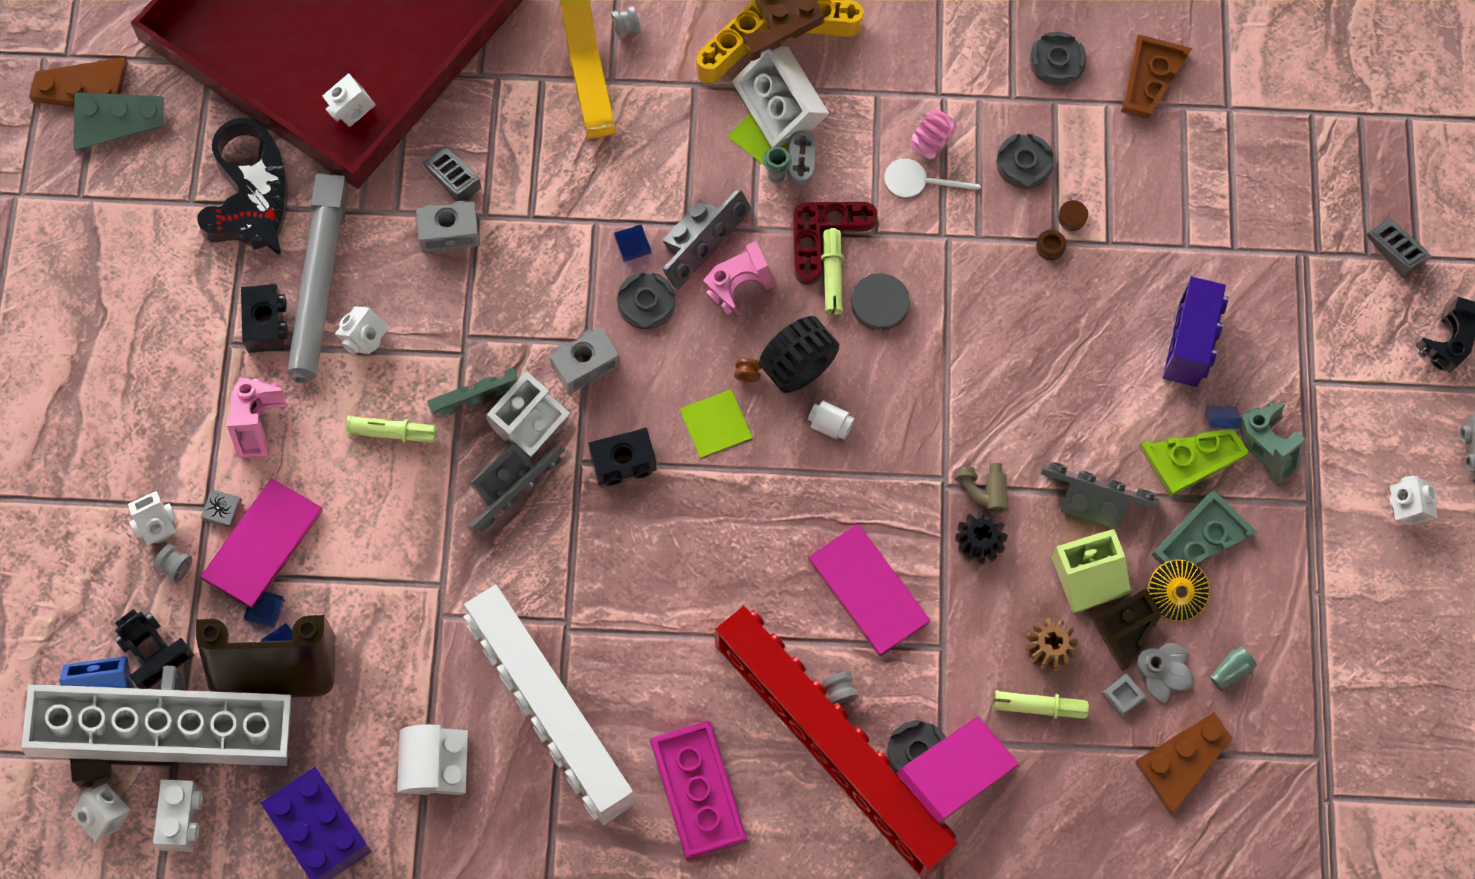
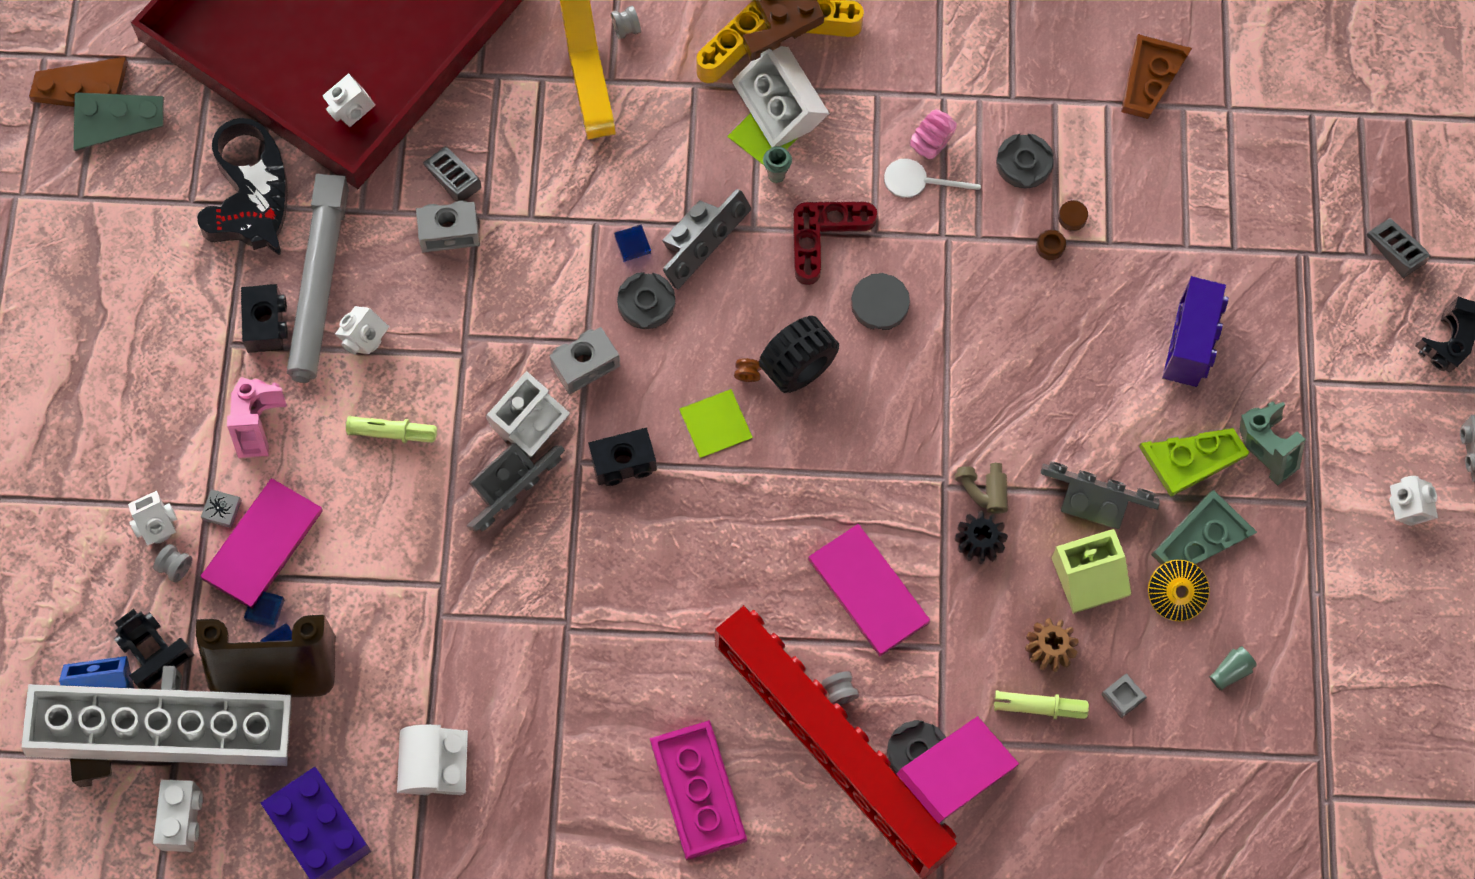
white brick [71,783,131,842] -> none
sand green wing [427,367,518,417] -> none
white brick [463,584,635,825] -> none
bright pink tile [703,241,777,317] -> none
light grey beam [787,131,816,187] -> none
white brick [808,401,855,440] -> none
yellowish green axle [821,228,844,315] -> none
dark grey tile [1029,31,1087,86] -> none
dark brown wing [1092,588,1162,671] -> none
dark orange wing [1135,712,1232,815] -> none
light grey plate [1137,643,1194,703] -> none
clear blue tile [1205,405,1241,429] -> none

